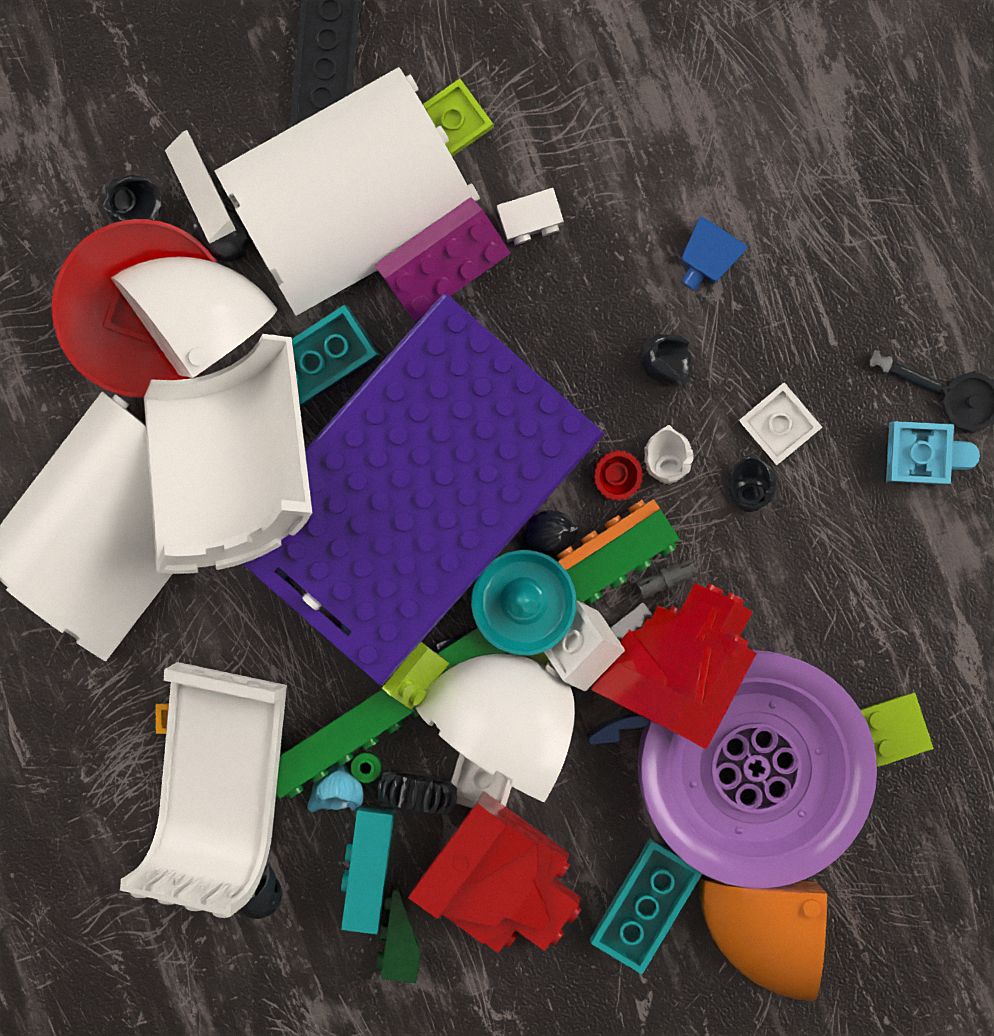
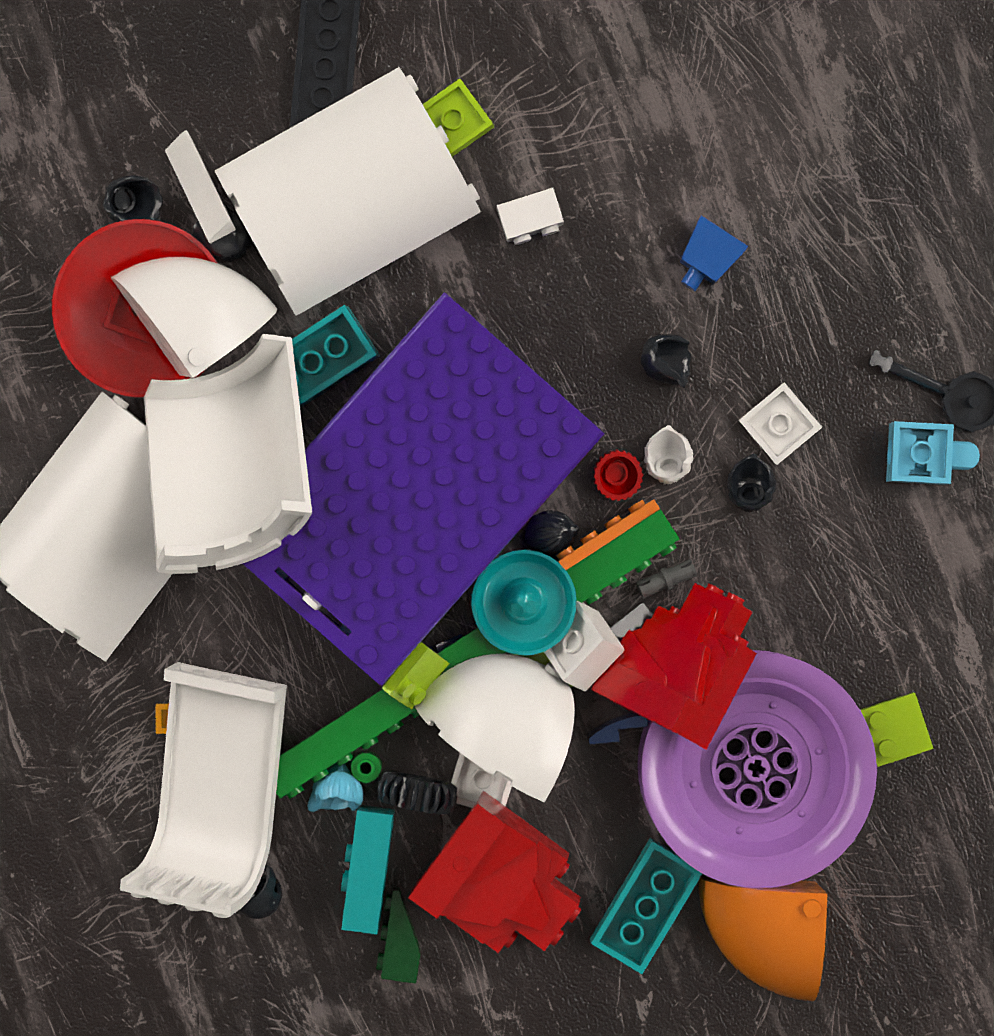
magenta brick [375,197,511,322] -> none

